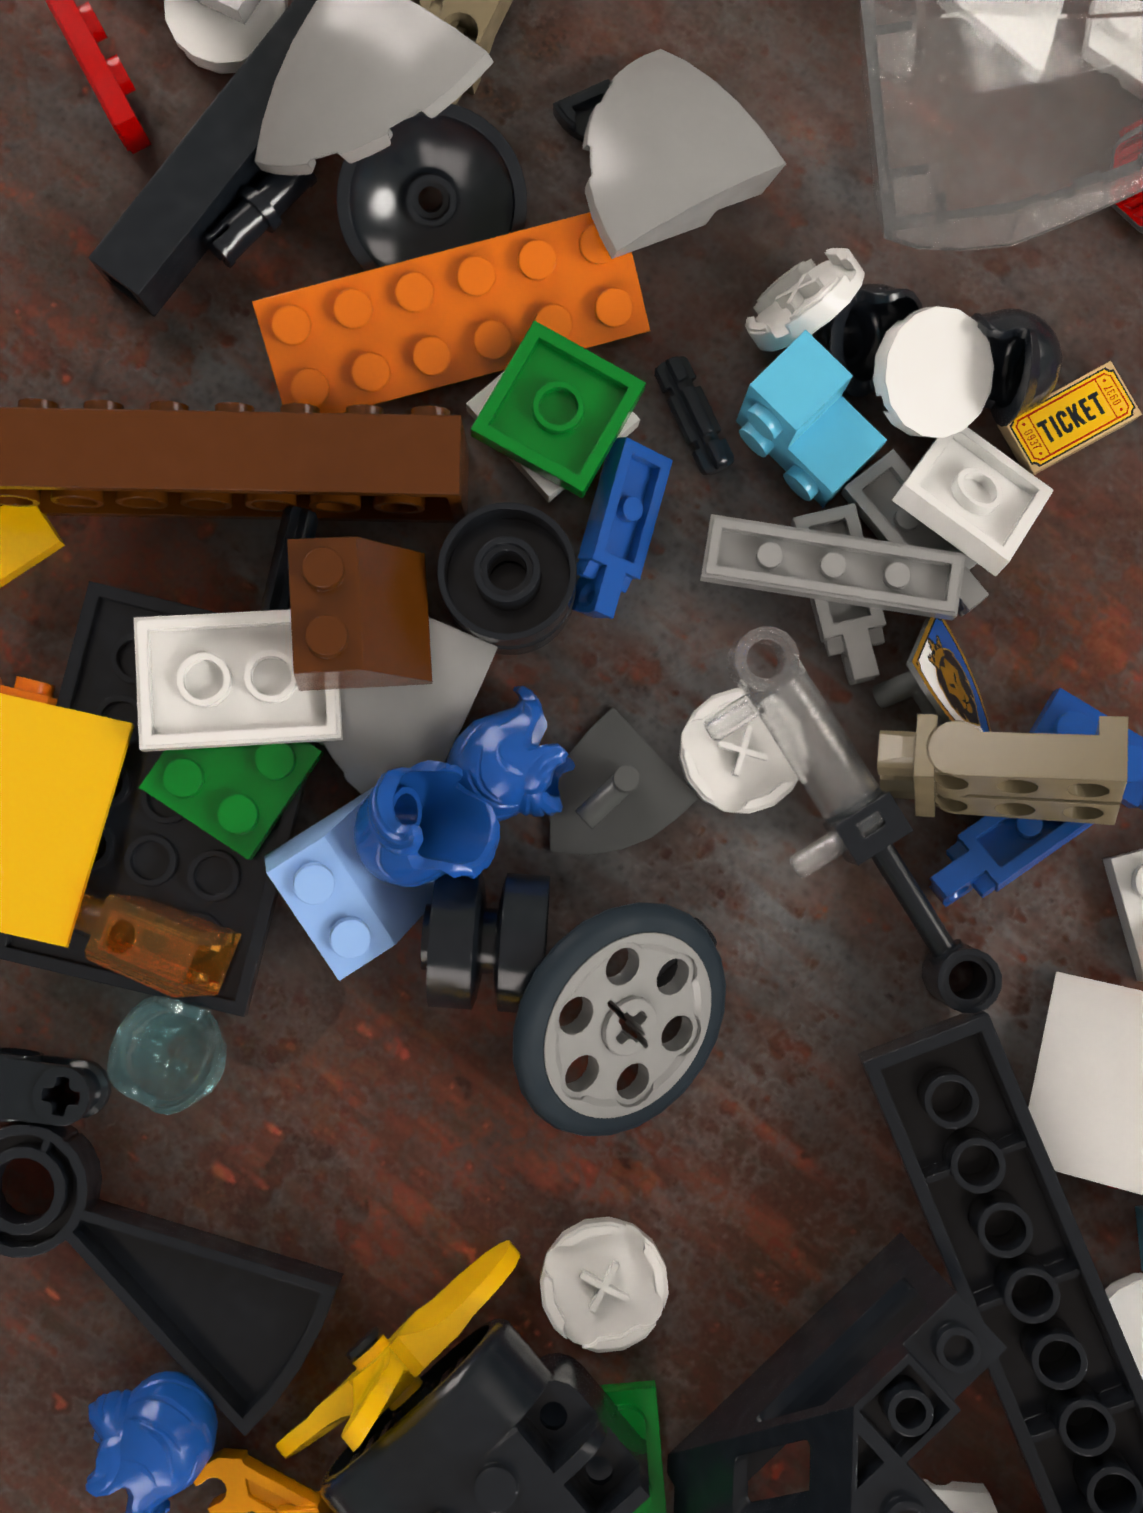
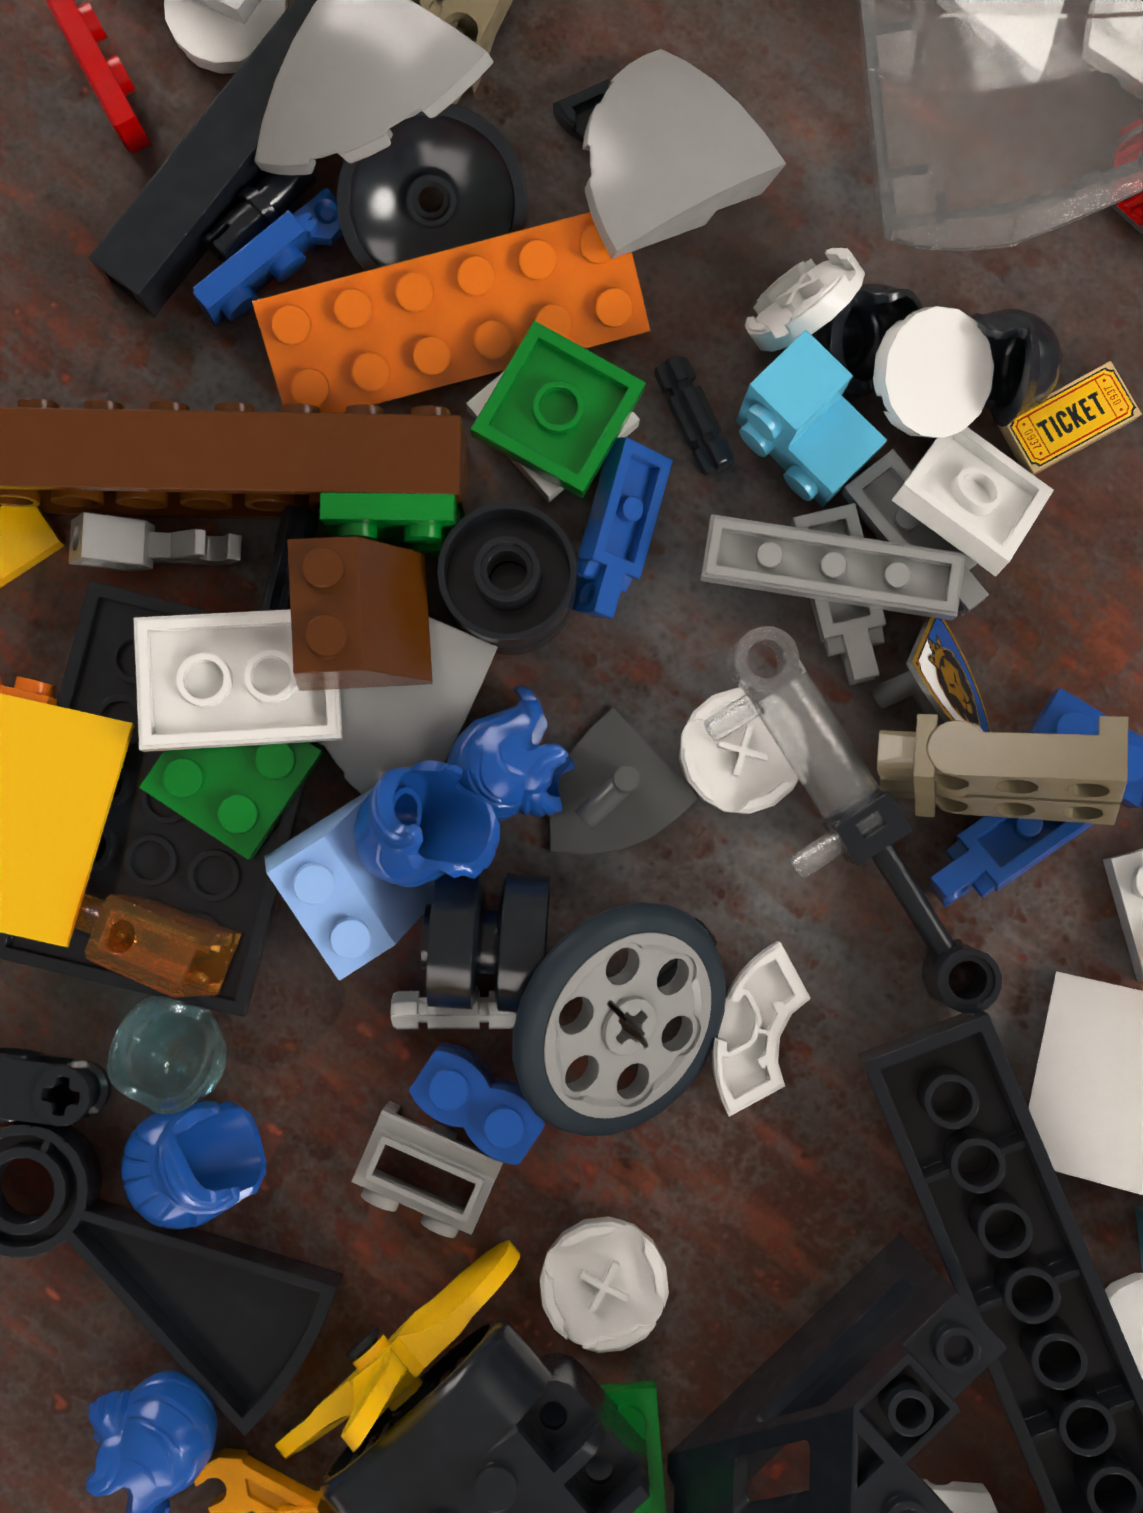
none -> light grey piece [69,512,242,572]
none -> blue hair [121,1101,266,1230]
none -> blue hinge [193,188,343,327]
none -> green plate [320,493,462,557]
none -> light grey window [351,1100,503,1238]
none -> white axle [390,990,517,1029]
none -> blue brick [409,1042,545,1165]
none -> white tile [712,941,811,1117]

